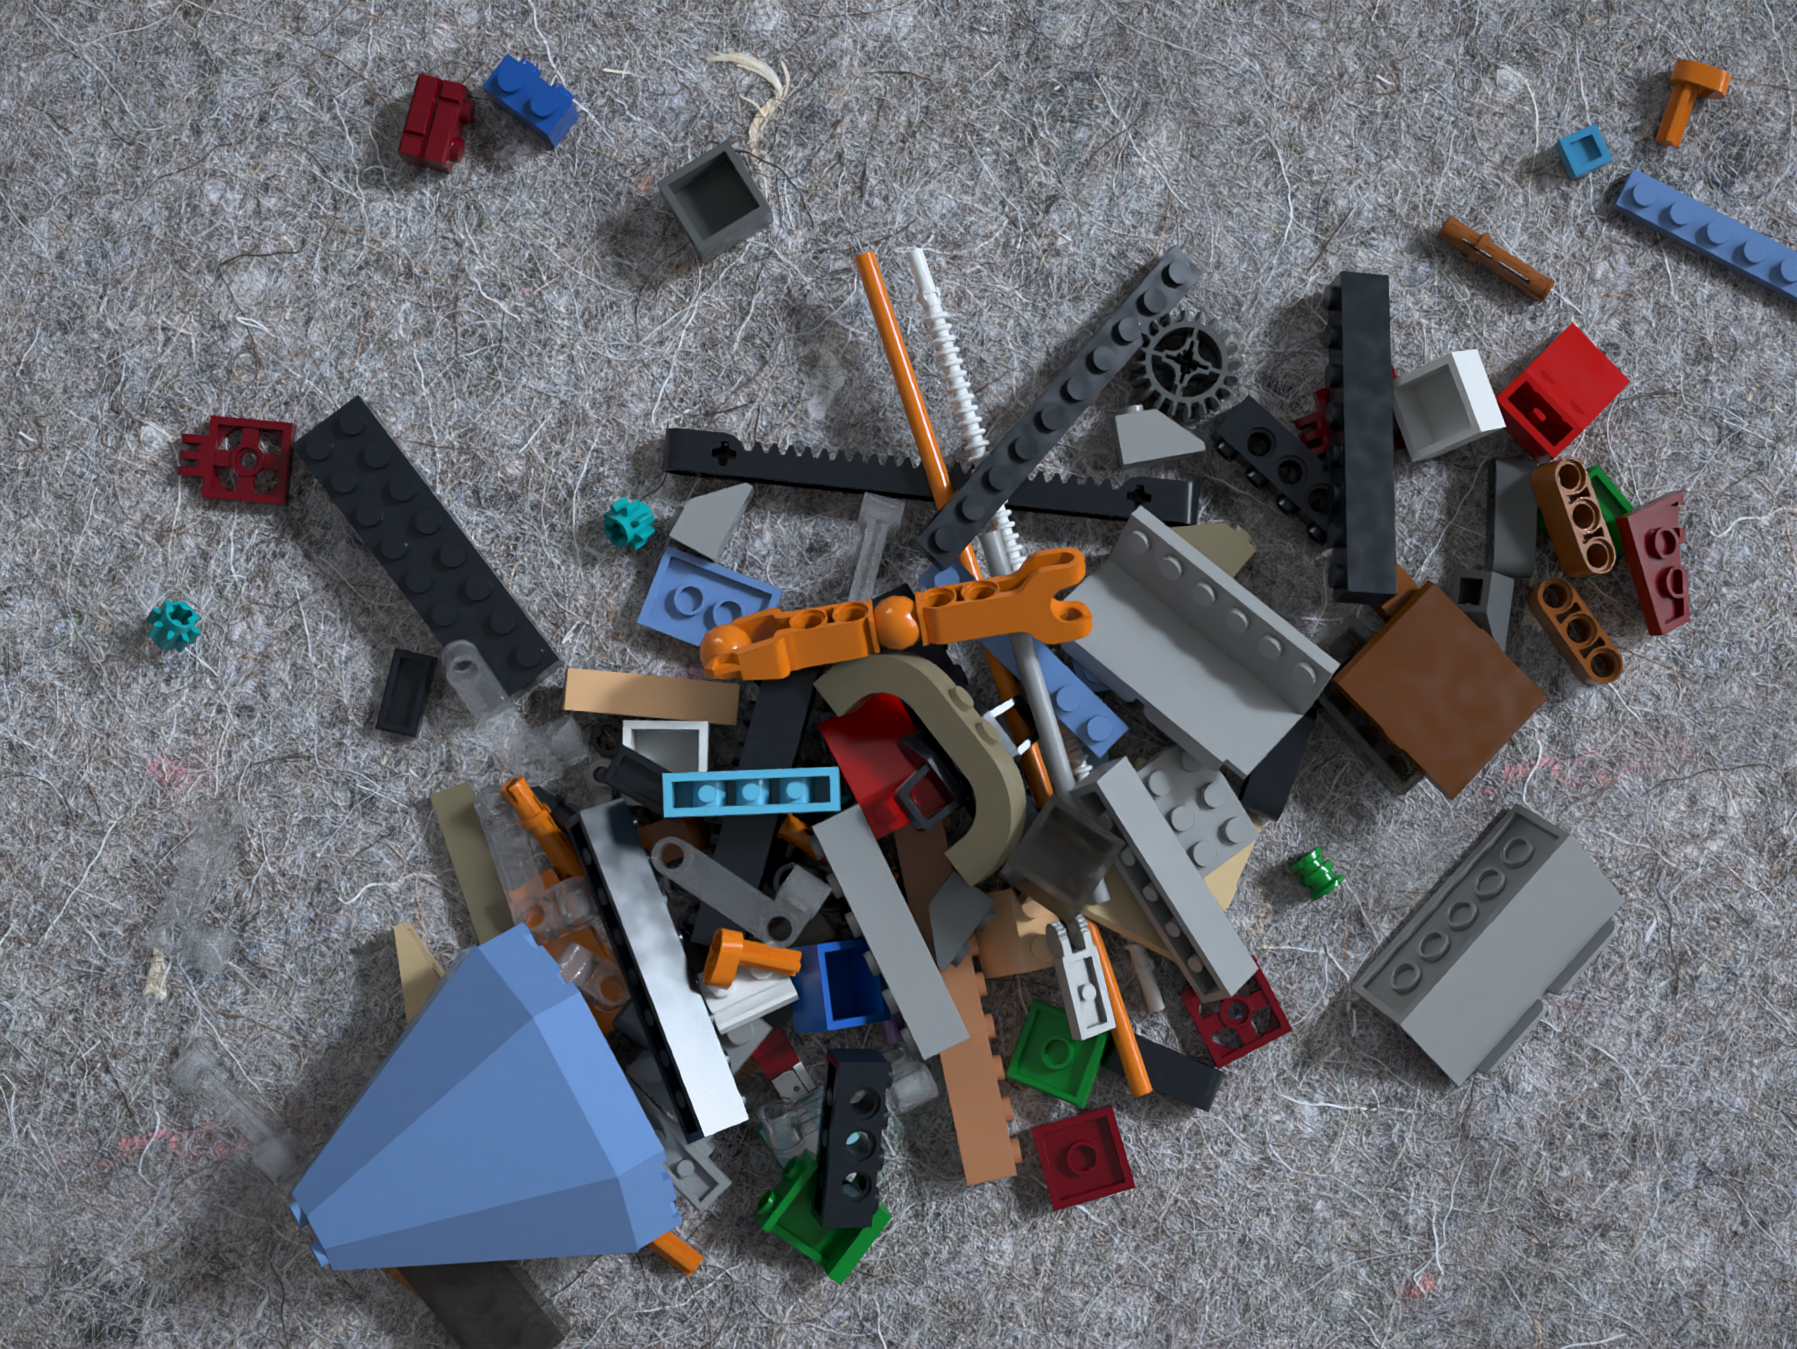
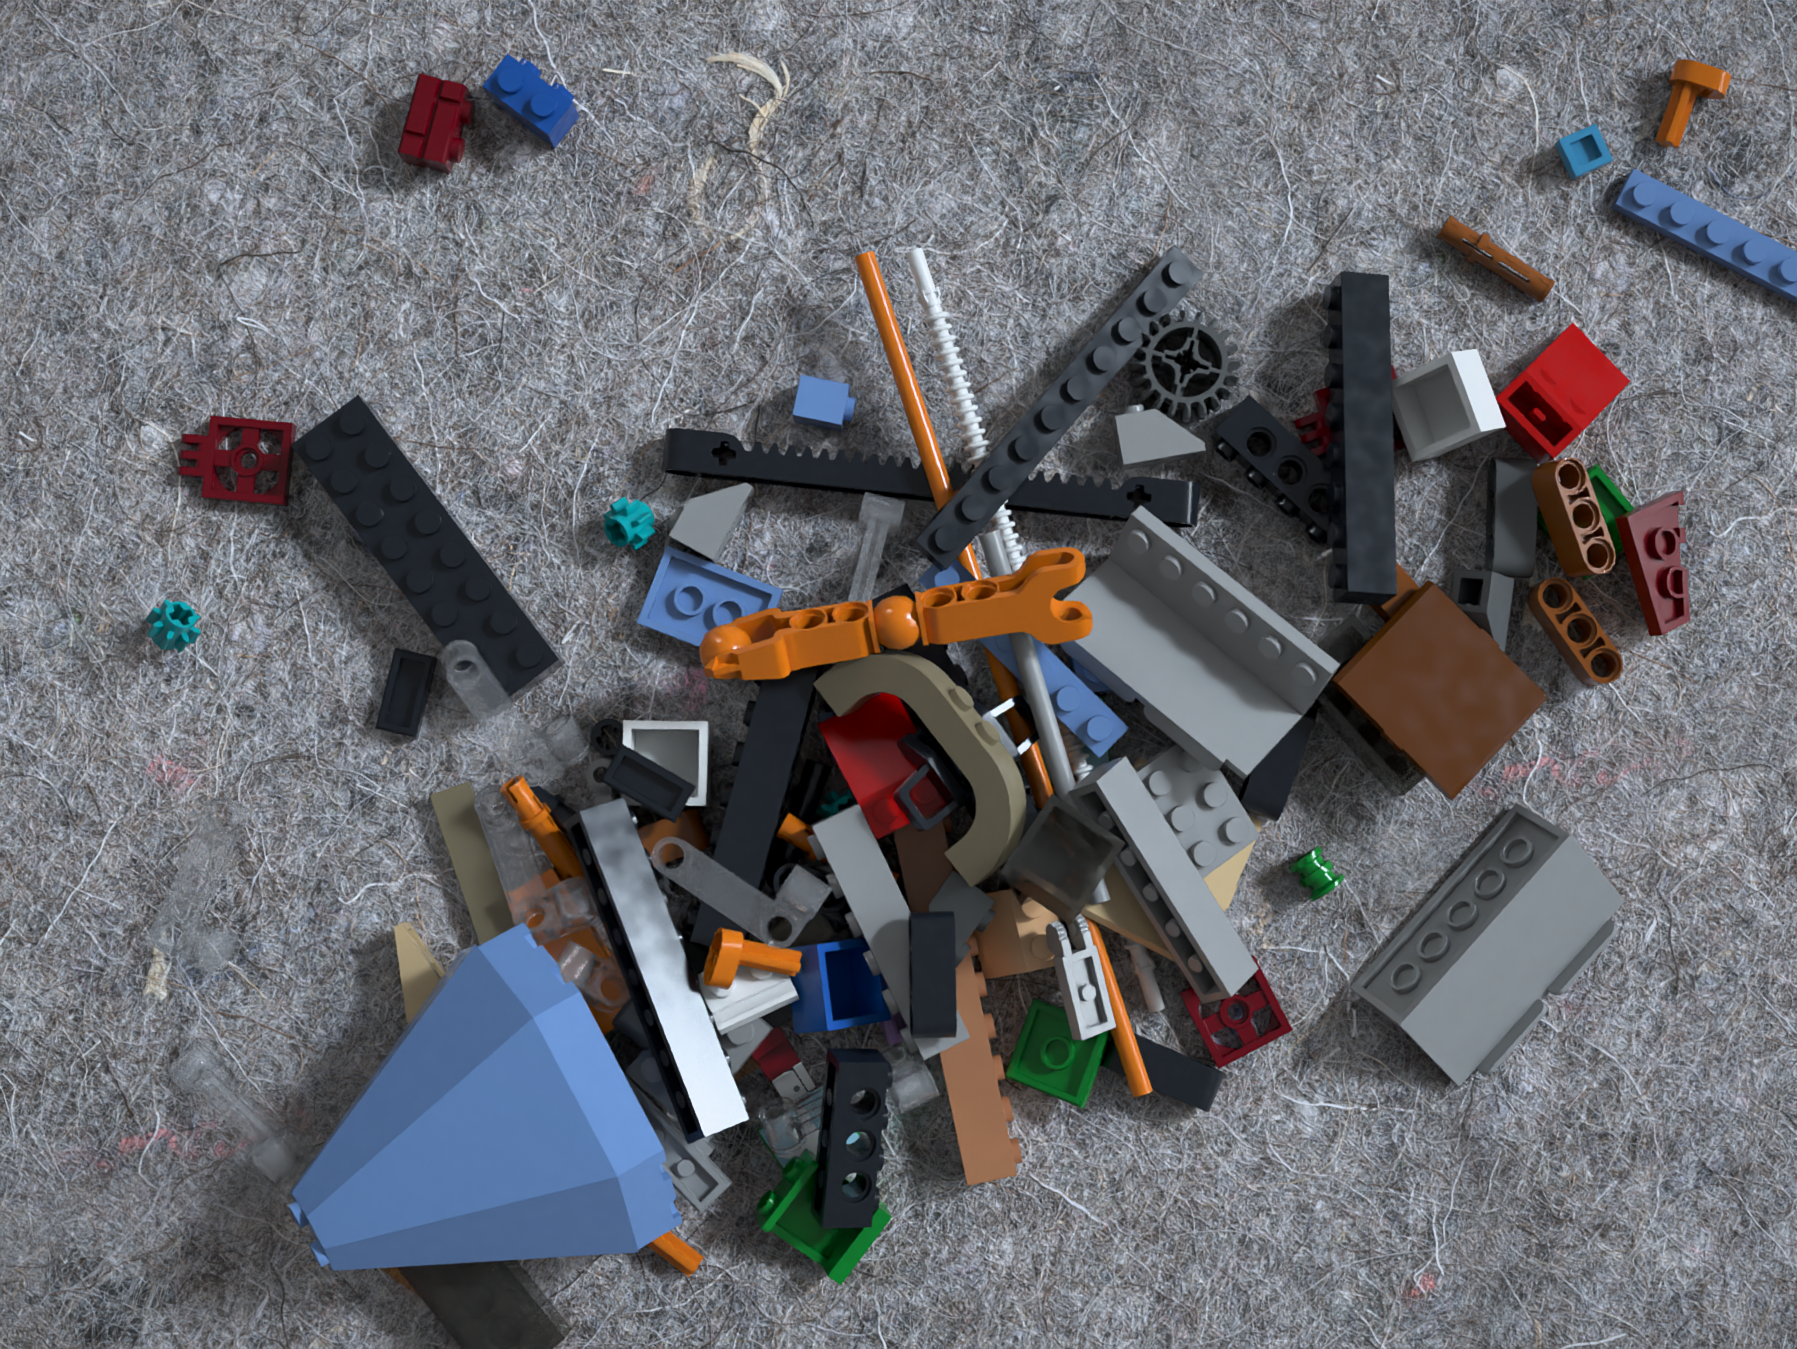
light nougat slope [562,668,740,726] -> none
dark grey piece [657,139,774,264] -> none
medium azure brick [662,767,841,818] -> none
dark red plate [1030,1104,1136,1211] -> none
dark tan slope [1170,523,1257,578] -> none
none -> medium blue brick [792,375,857,432]
none -> black beam [908,911,957,1039]

